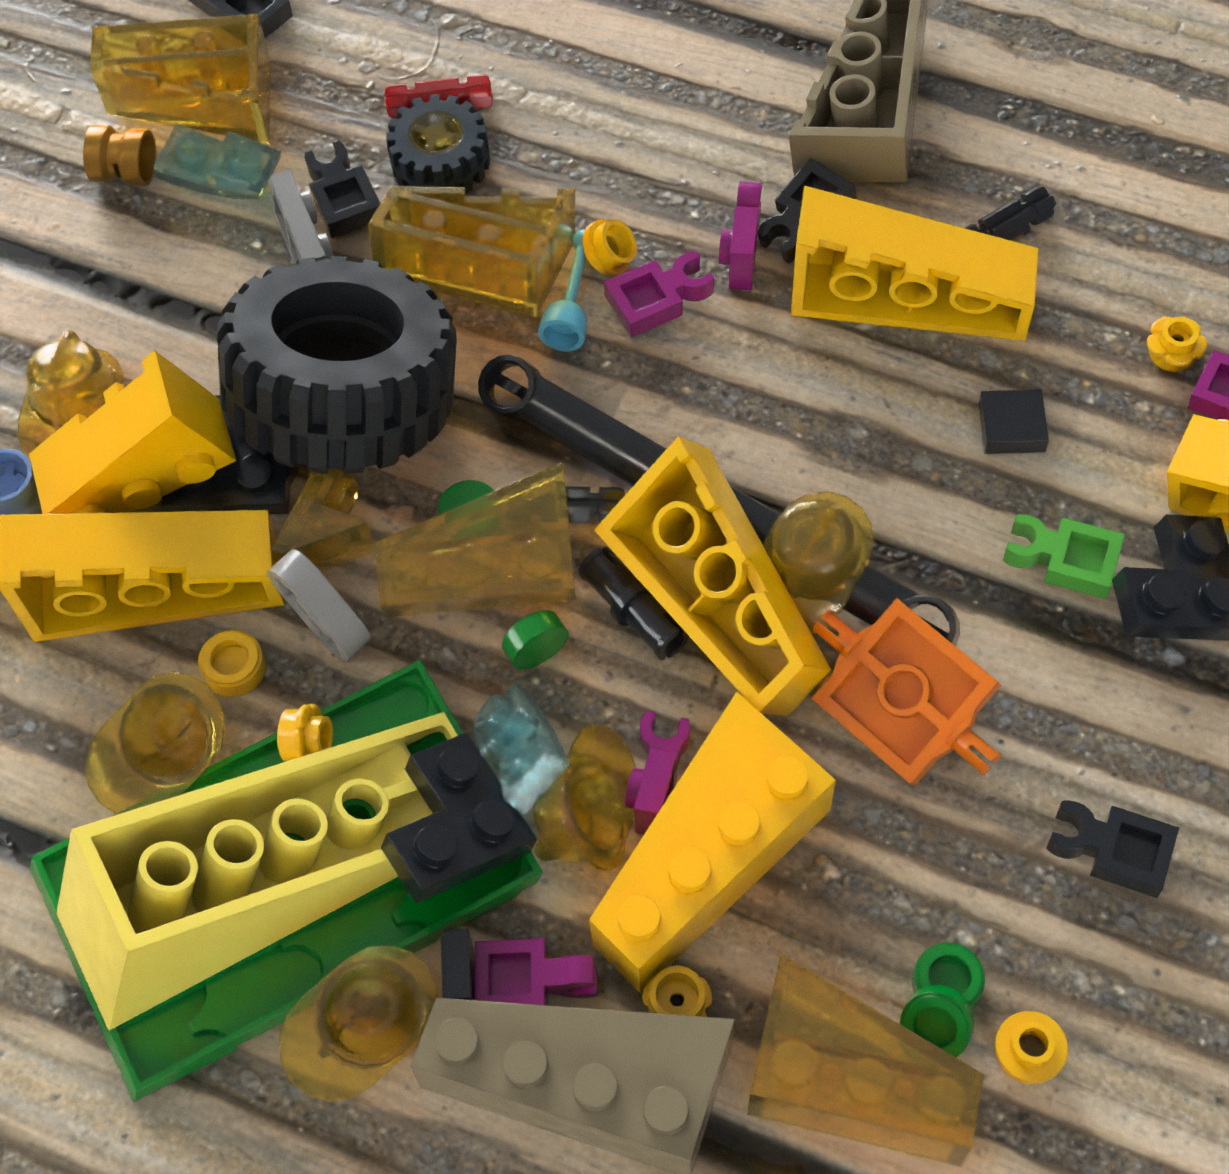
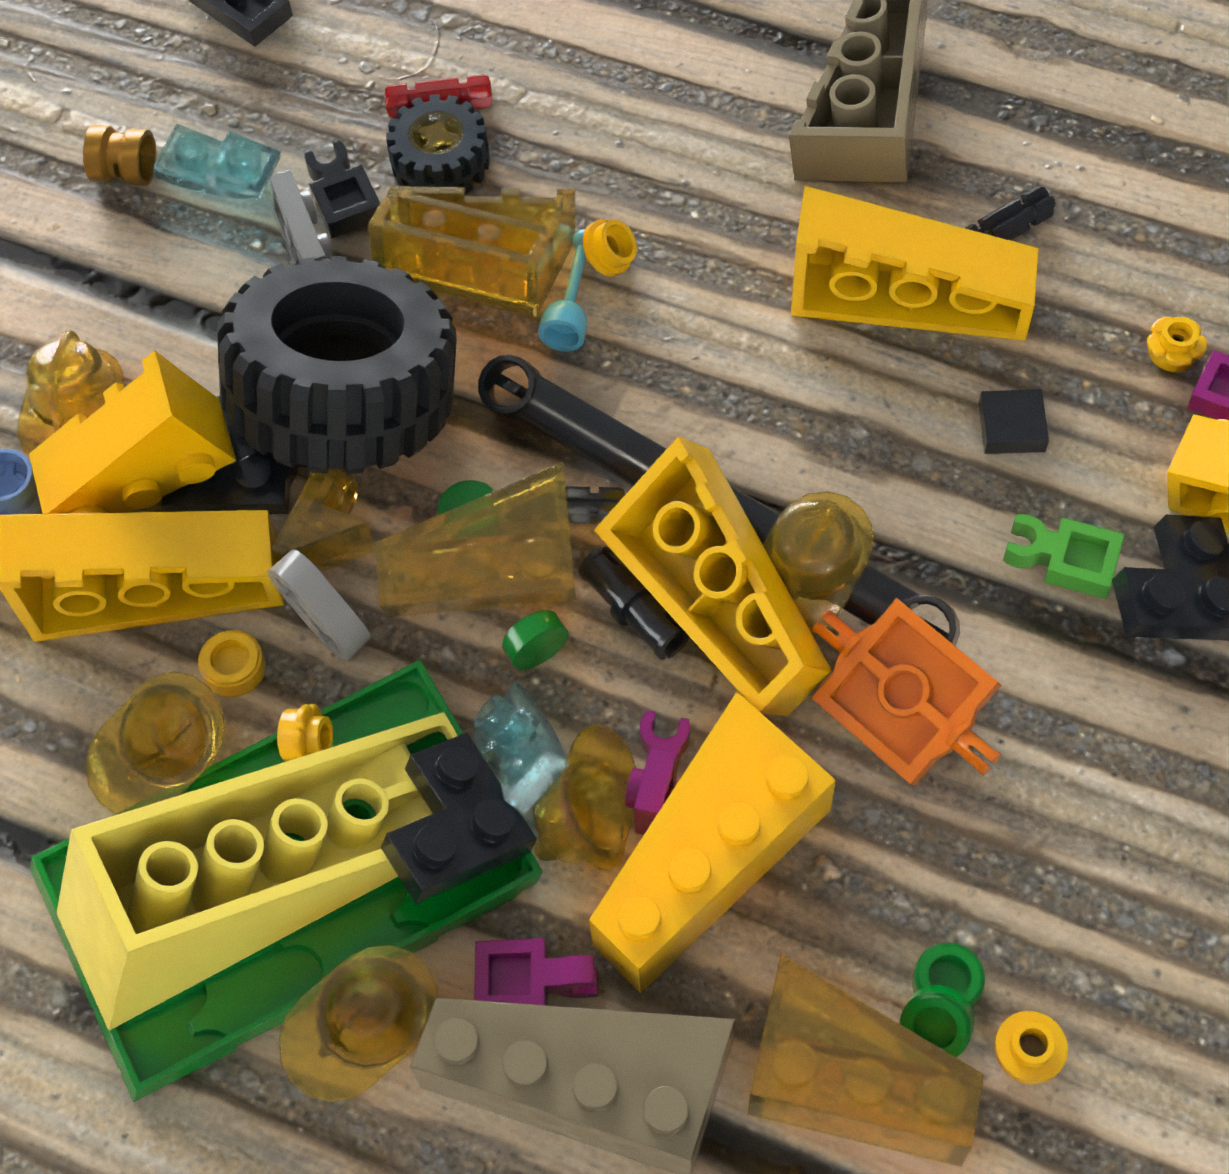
clear yellow wedge [90,14,271,144] -> none
black tile [440,928,475,1000] -> none
magenta plate [604,251,714,338] -> none
yellow plate [642,965,712,1017] -> none
magenta plate [719,181,762,290] -> none
black plate [758,158,857,263] -> none
black plate [1046,800,1179,898] -> none

